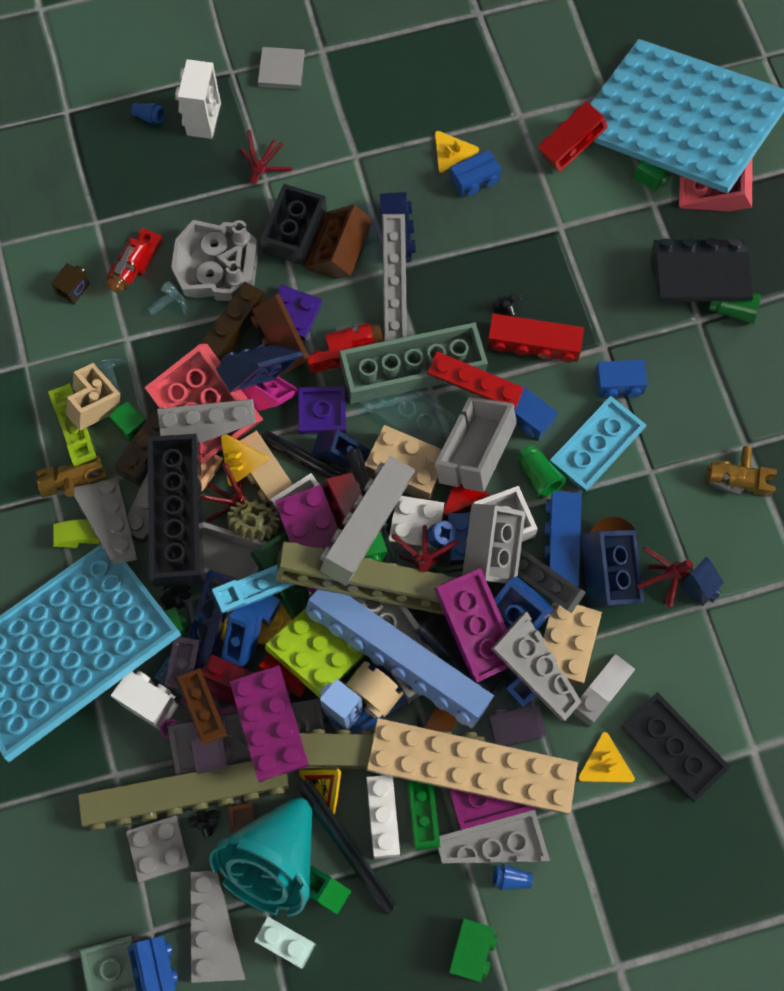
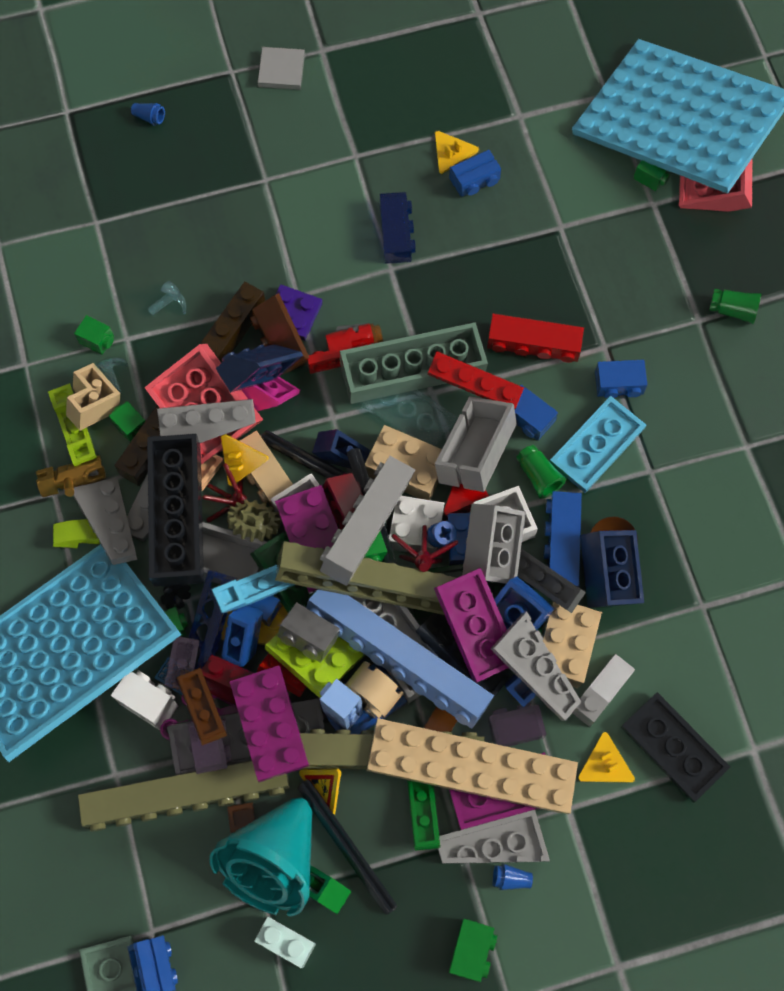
dark brown brick [51,263,90,305] -> none
red plate [106,228,163,293] -> none
light grey plate [126,816,190,883] -> none
light grey brick [171,220,259,301] -> none
white brick [175,59,221,139] -> none
black plant [187,810,221,837] -> none
light grey wing [191,871,246,983] -> none
dark red plant [239,130,293,184] -> none
black brick [260,183,327,266] -> none
dark purple plate [298,386,346,434] -> none
reddish brown slope [303,204,373,279] -> none
white brick [367,775,400,859] -> none
light grey tile [382,214,407,341] -> none
black plant [493,294,522,316] -> none
red brick [538,101,608,173] -> none
dark red plant [636,547,693,608] -> none
black slope [650,238,753,301] -> none
dark blue slope [681,556,724,606] -> none
pearl gold piece [706,446,777,497] -> none
none -> green brick [74,315,114,355]
none -> flat silver brick [277,603,340,663]

